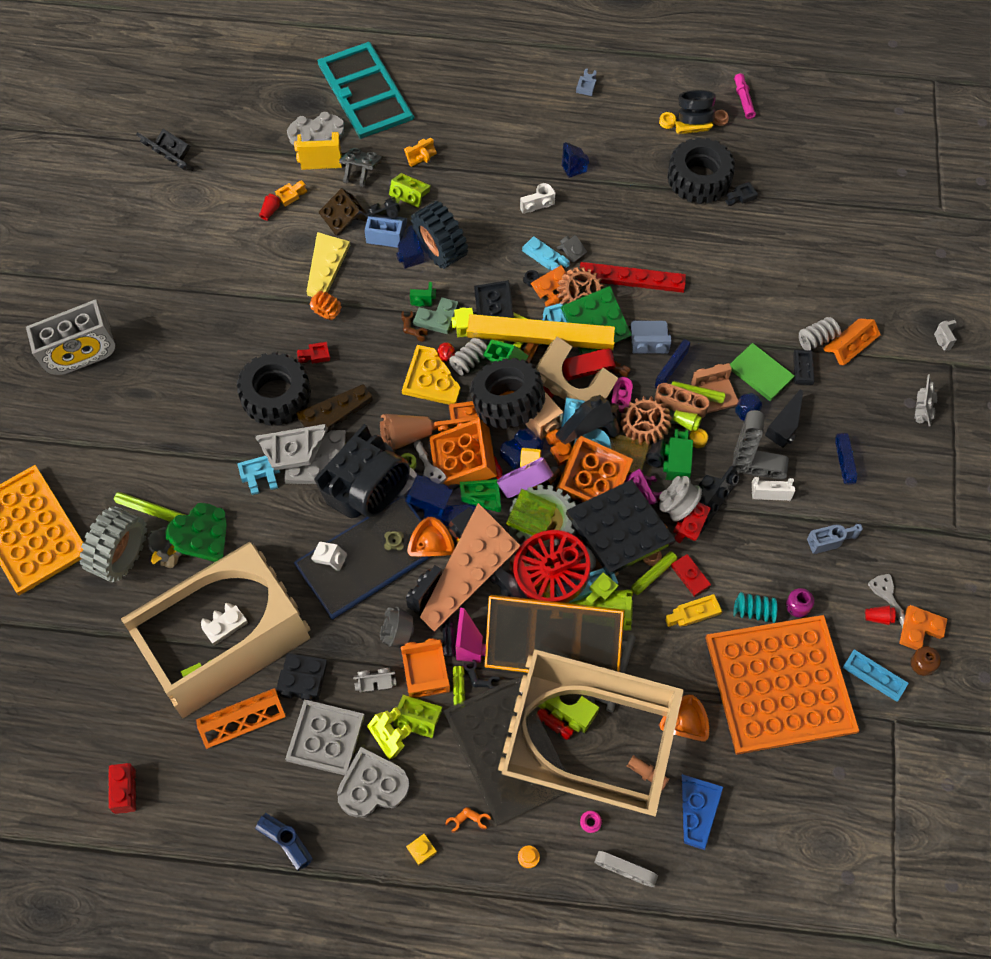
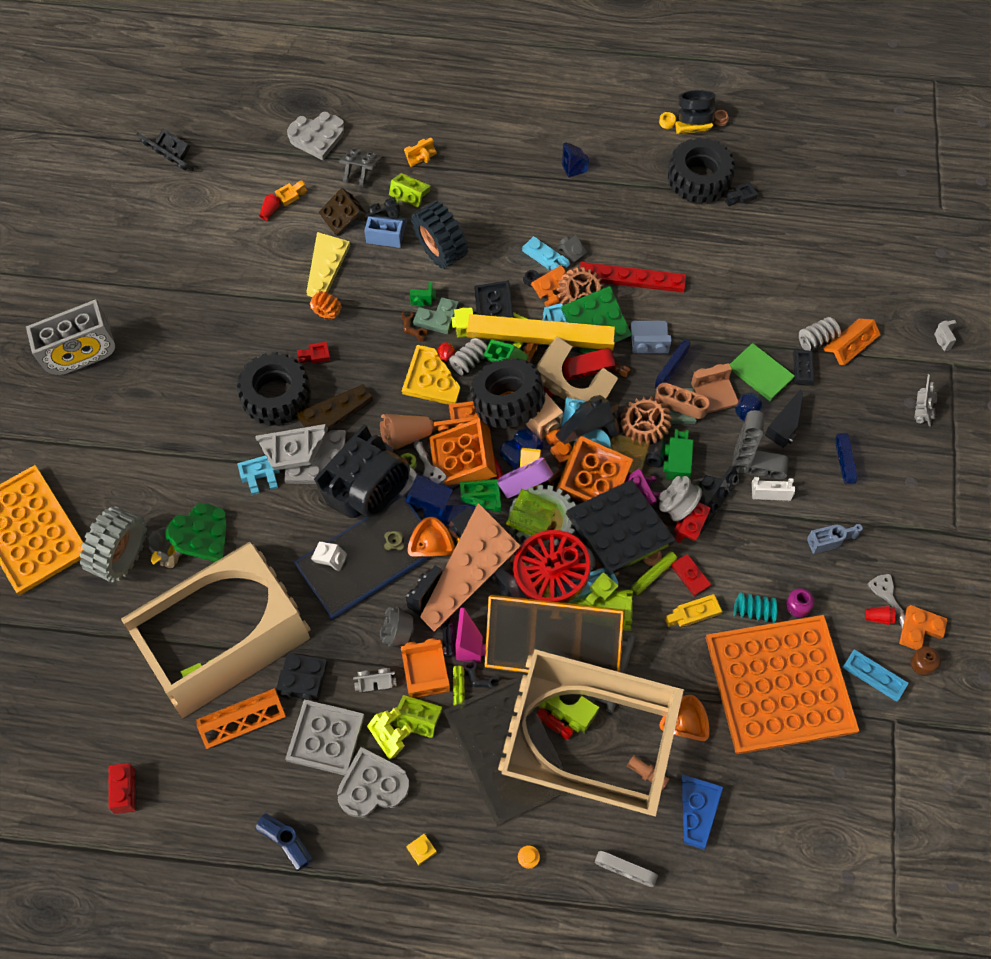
lime axle [114,492,185,522] -> none
white plate [201,603,248,646] -> none
yellow panel [294,132,342,170] -> none
door [317,42,414,139] -> none
clear blue slope [396,225,424,269] -> none
orange arm [445,807,491,833] -> none
white plate [520,183,555,214] -> none
sand blue plate [576,69,596,96] -> none
dark pink plate [580,811,602,833] -> none
dark pink plate [611,377,633,413] -> none
lime axle [671,381,725,403] -> none
lime cone [672,410,702,431] -> none
yellow tile [689,428,708,448] -> none
dark pink pin [734,73,756,119] -> none

